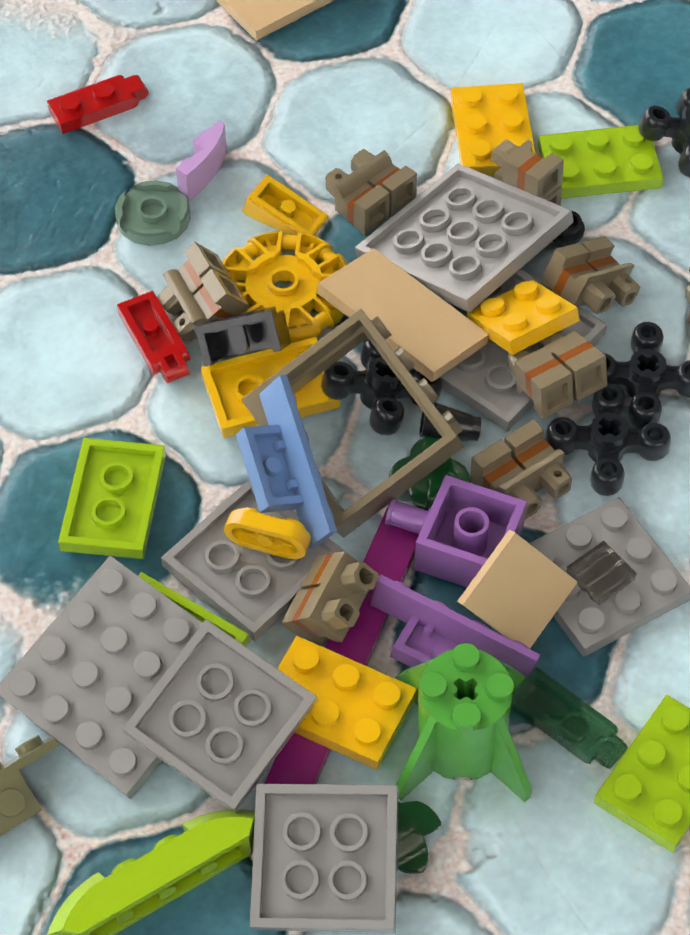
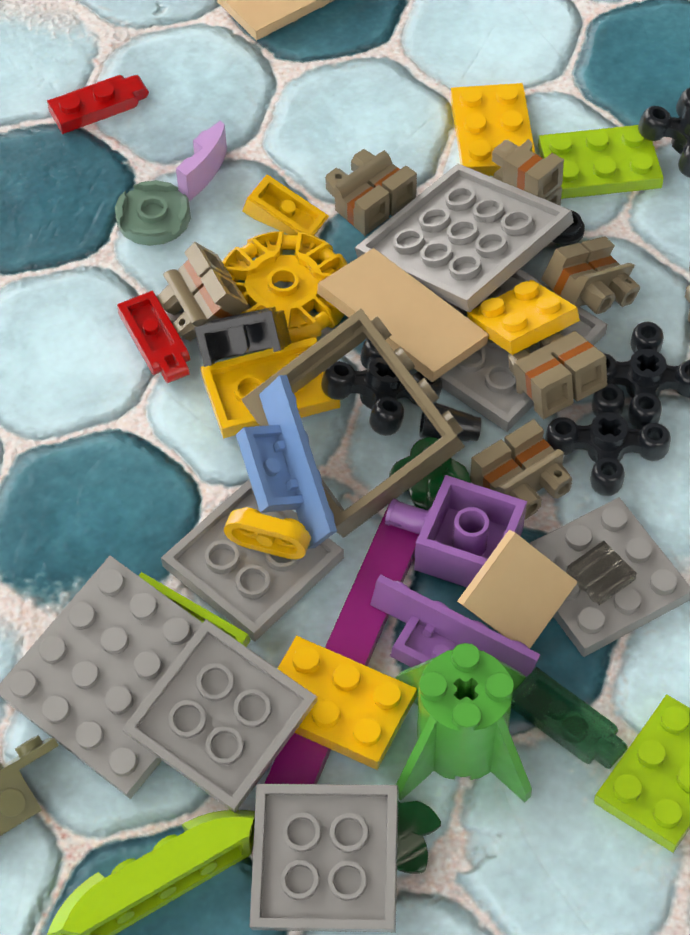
lime plate [58,438,166,559] -> none
dark tan hips [281,551,379,646] -> none

